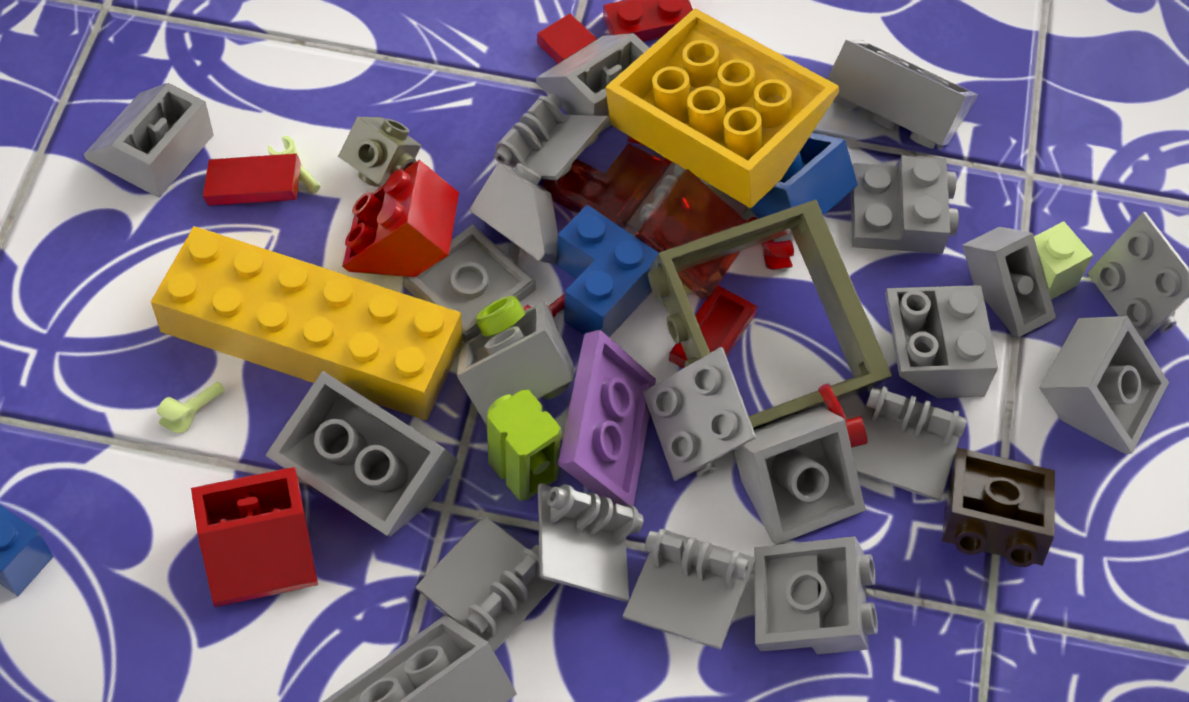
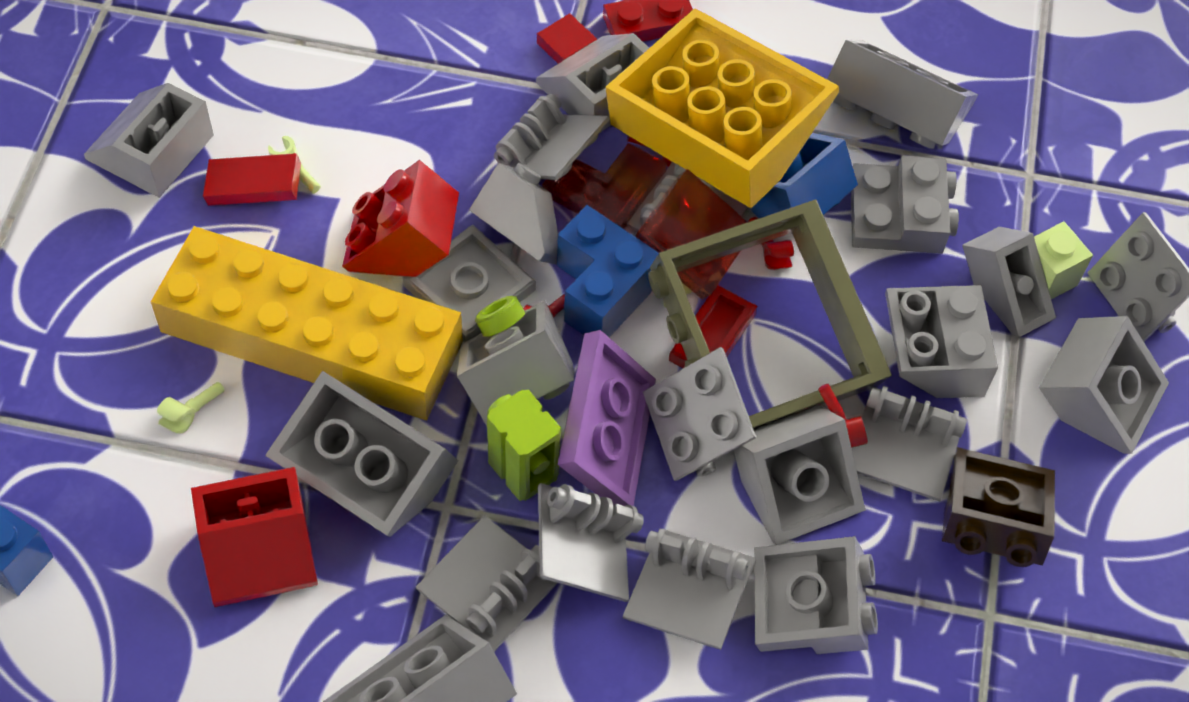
olive brick [338,117,422,188] -> none

